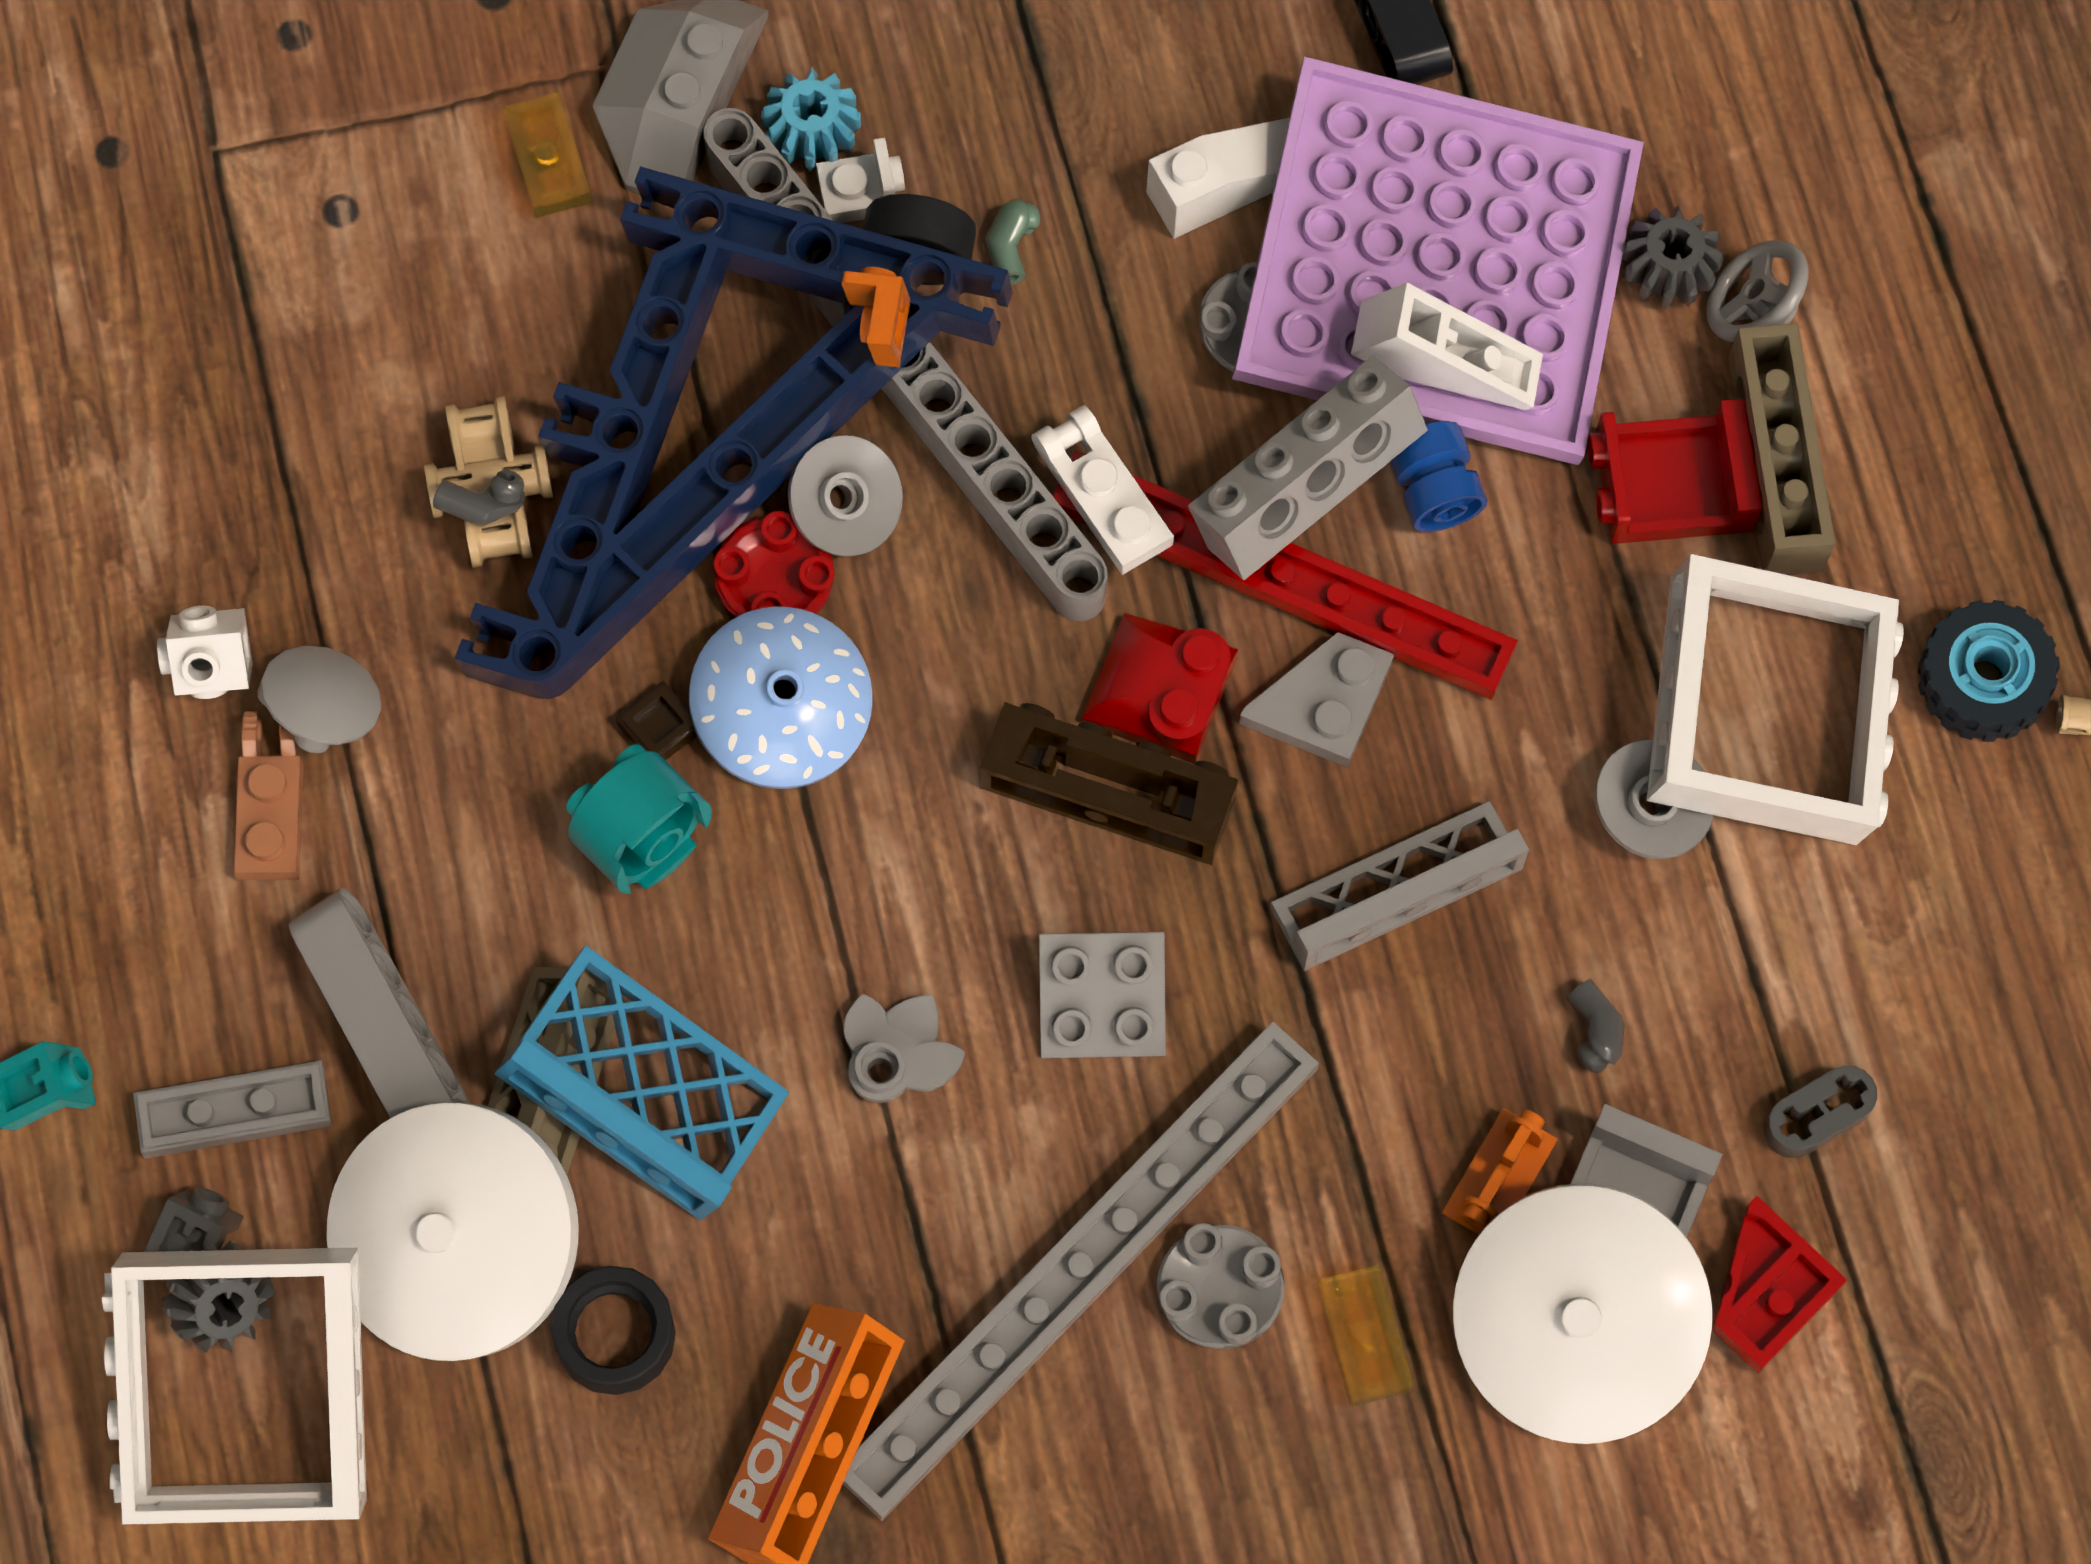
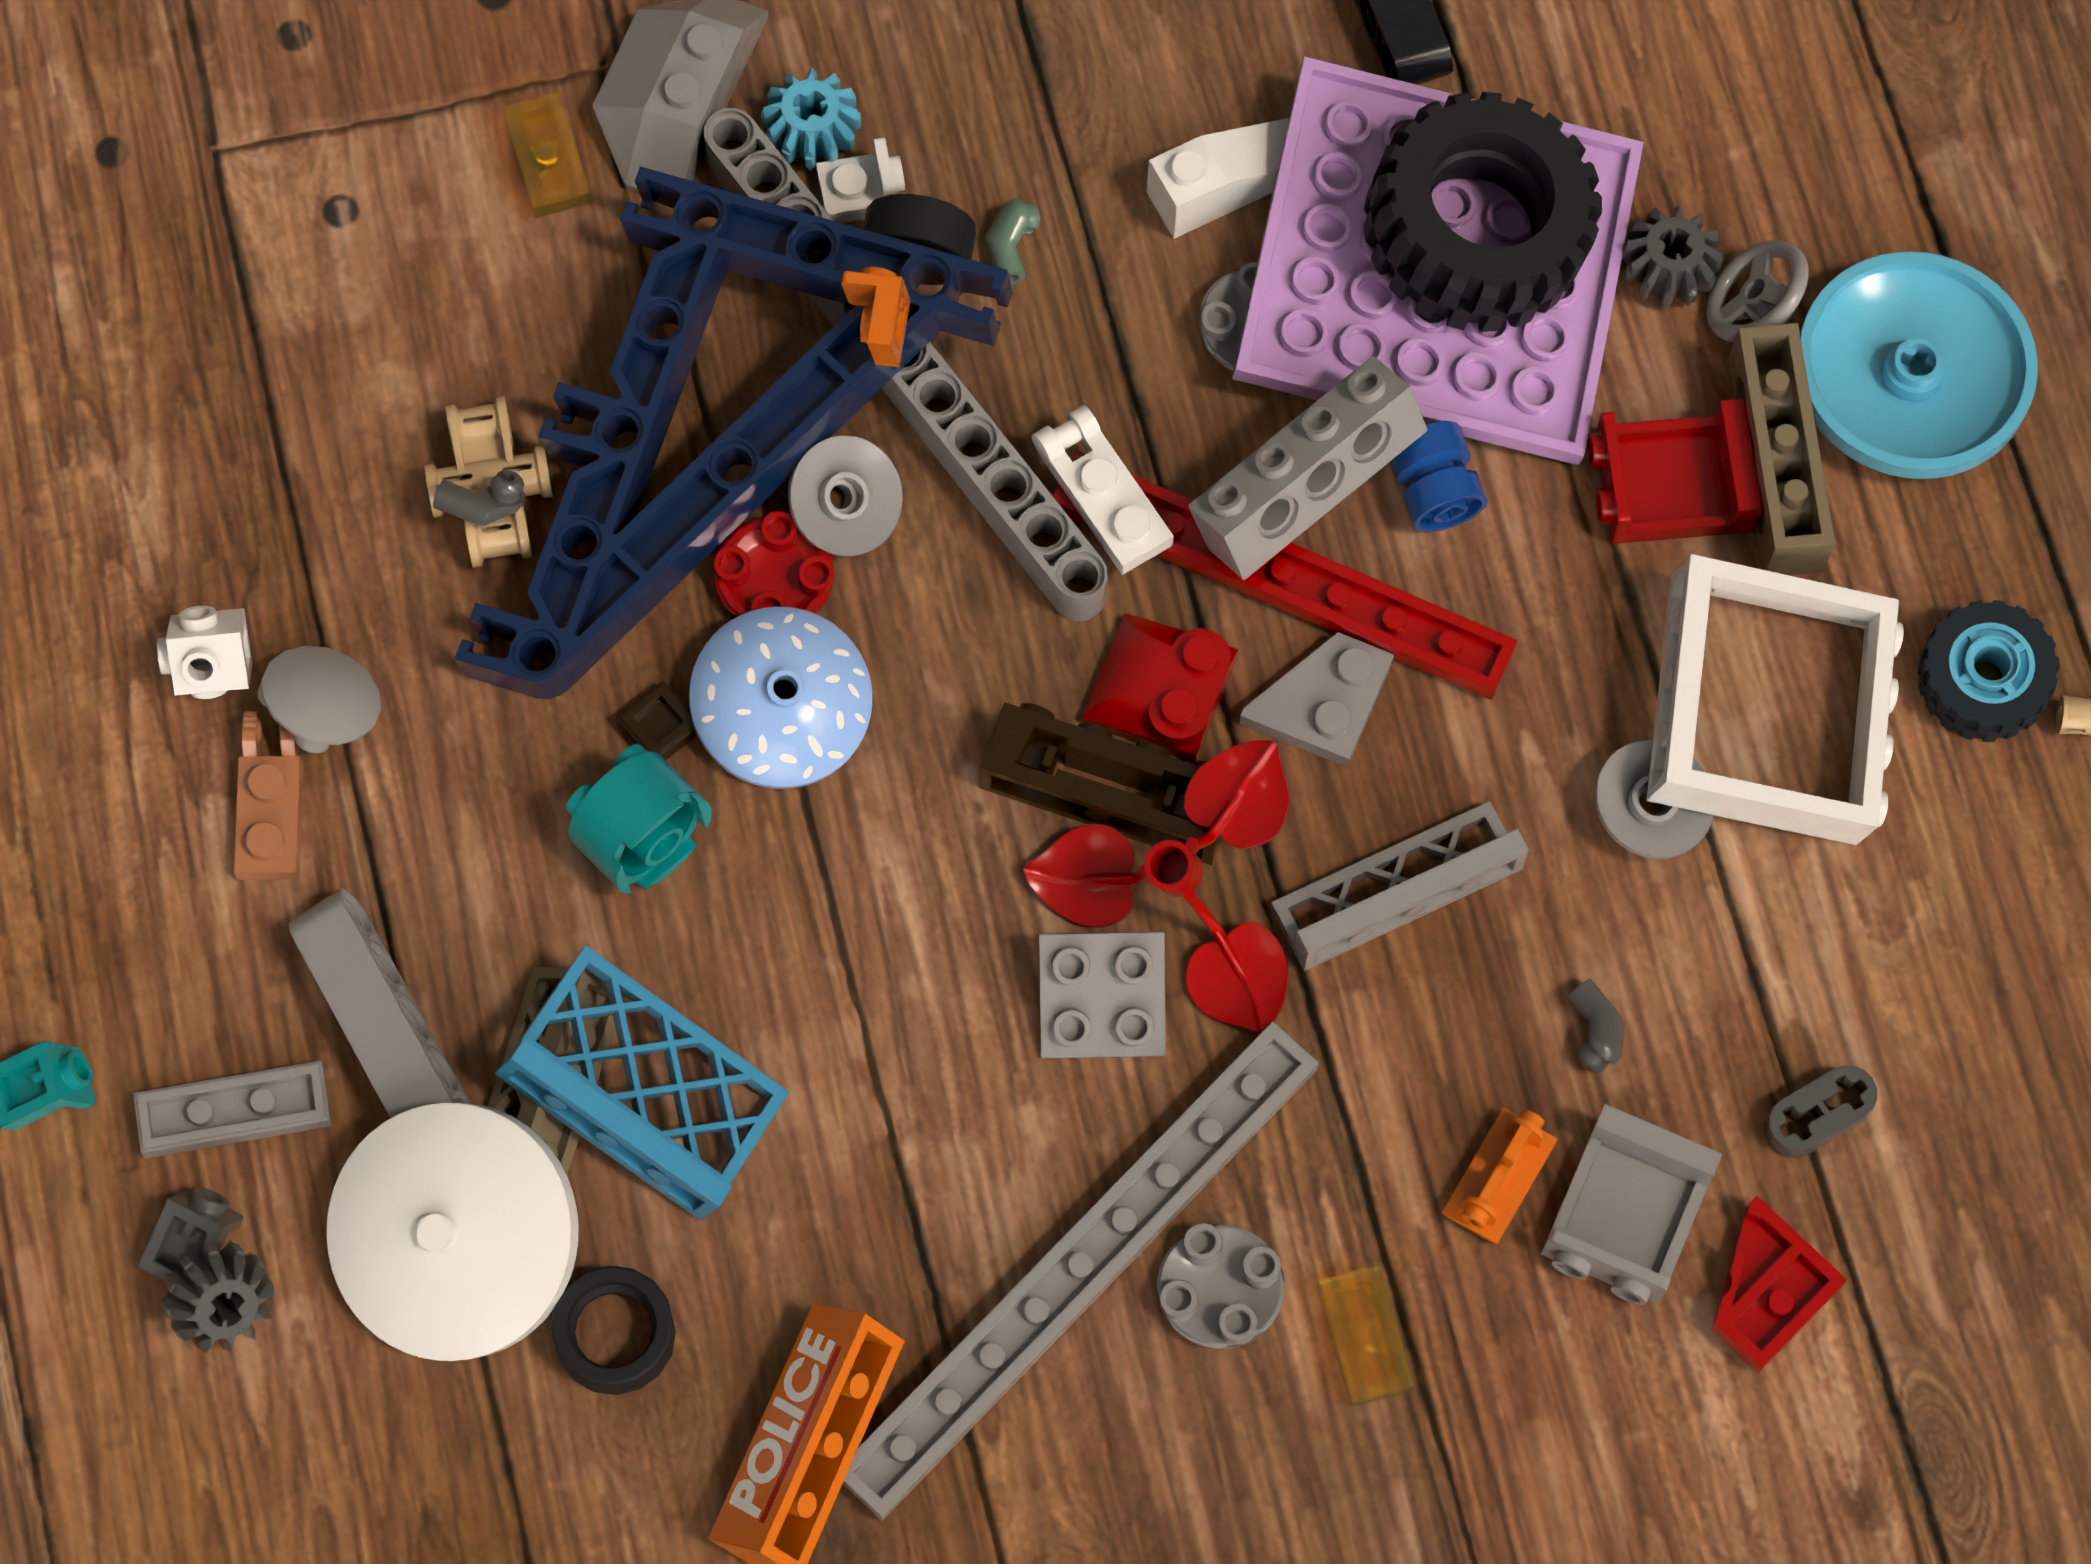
white window [102,1247,367,1524] -> none
light grey plate [844,994,965,1103] -> none
white slope [1351,283,1543,410] -> none
white dish [1453,1184,1712,1444] -> none
none -> red plant [1023,740,1289,1033]
none -> black tyre [1363,91,1602,332]
none -> medium azure dish [1800,252,2038,479]

